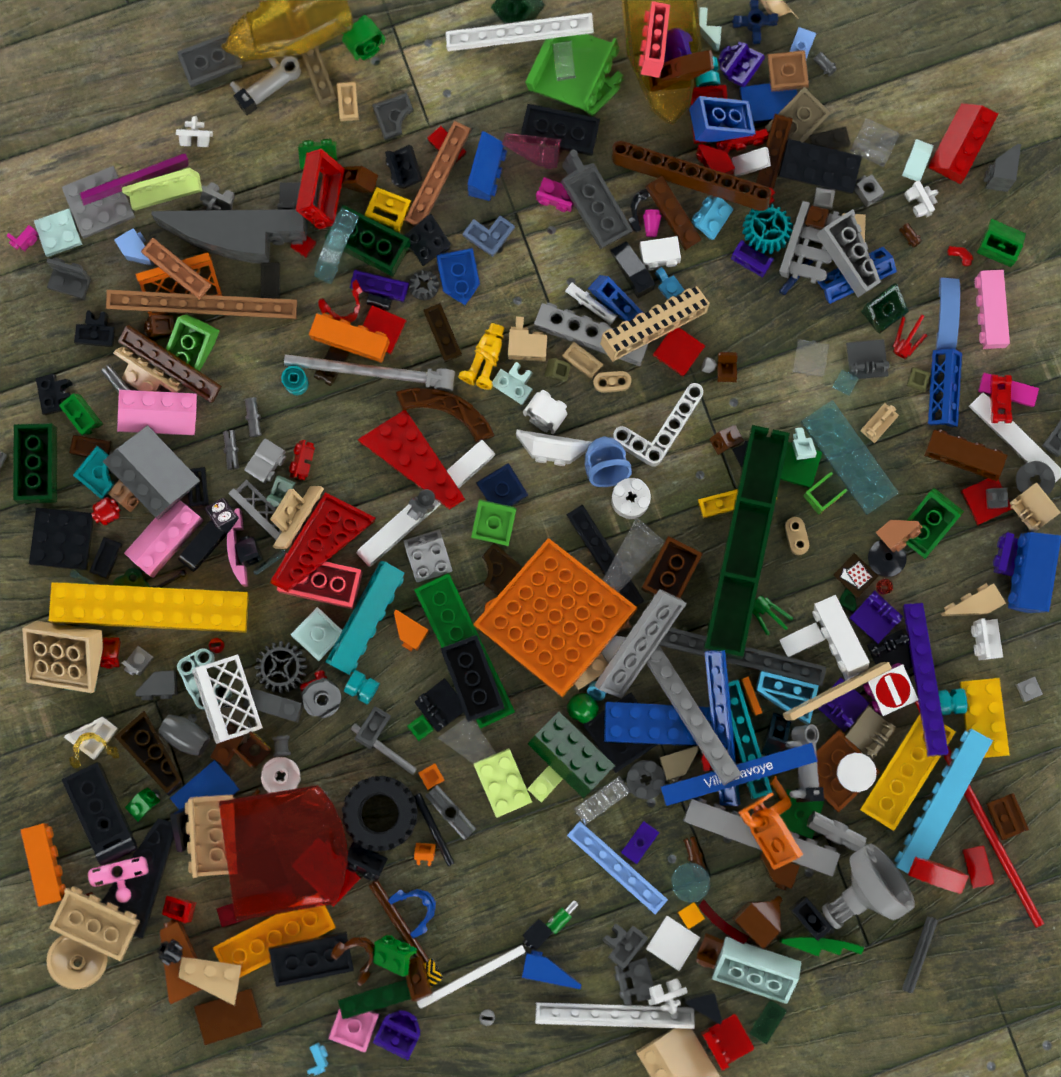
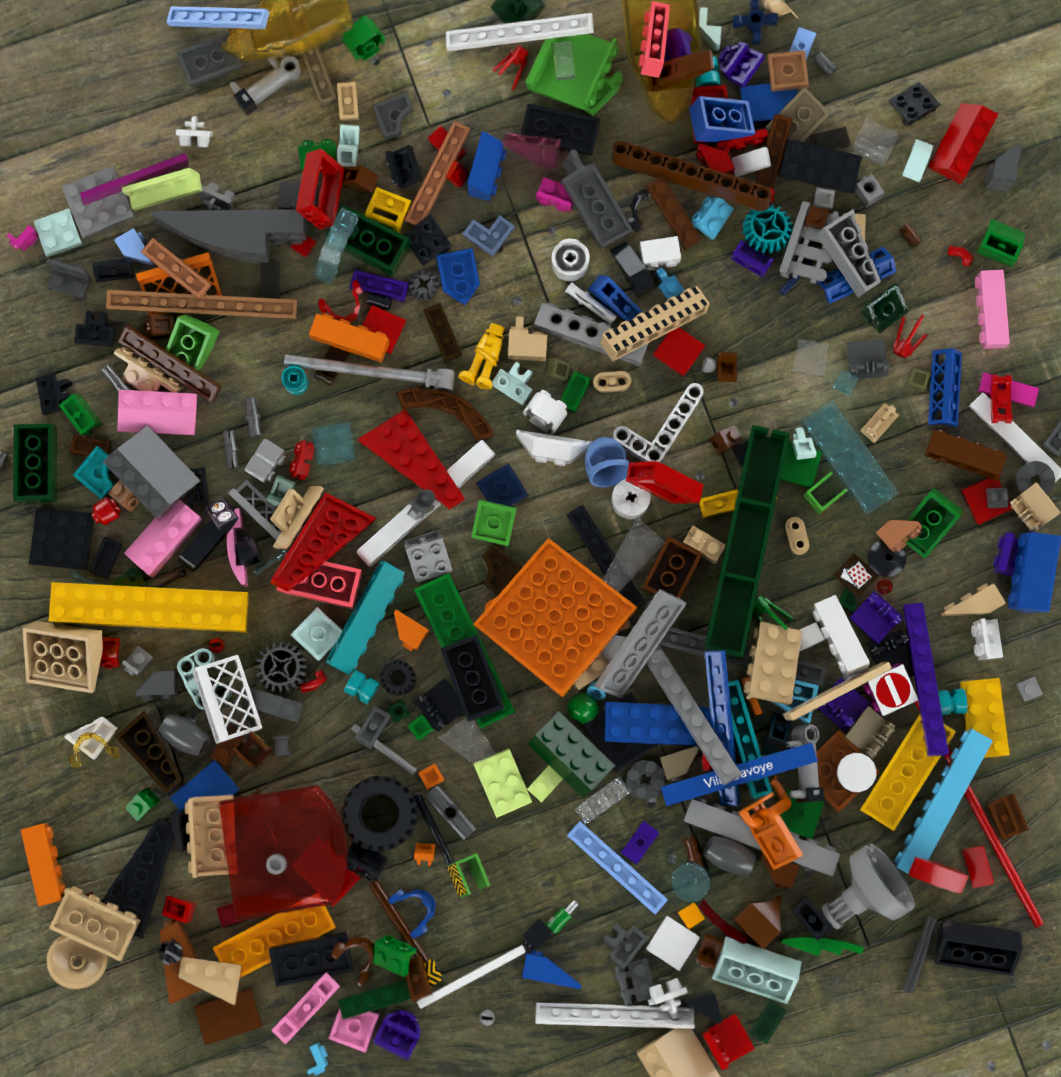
black hinge [61,762,138,866] -> none
bright pink piece [88,856,149,903] -> none
white plate [261,757,301,796] -> none
dark grey plate [302,678,341,718] -> none
tan tile [562,341,603,380] -> none
dark pink cone [643,209,662,238] -> none
light grey piece [807,811,866,852] -> none
white hips [904,180,939,217] -> none
medium blue slope [936,278,960,350] -> none
none -> black plate [92,258,134,282]
none -> light blue tile [166,6,270,29]
none -> light grey tile [266,854,287,875]
none -> bright pink slope [271,972,340,1044]
none -> clear light blue plate [312,422,356,466]
none -> light aqua slope [337,124,360,166]
none -> black tyre [380,660,416,696]
none -> dark green plate [388,700,410,723]
none -> red plate [446,161,469,187]
none -> bright green piece [446,853,490,898]
none -> red plant [492,45,529,90]
none -> white brick [551,239,590,281]
none -> green tile [560,371,591,413]
none -> red piece [625,461,704,504]
none -> tan hinge [683,526,726,564]
none -> dark grey piece [704,836,756,875]
none -> tan bracket [743,622,802,705]
none -> black hinge [888,82,941,126]
none -> black slope [934,920,1023,976]

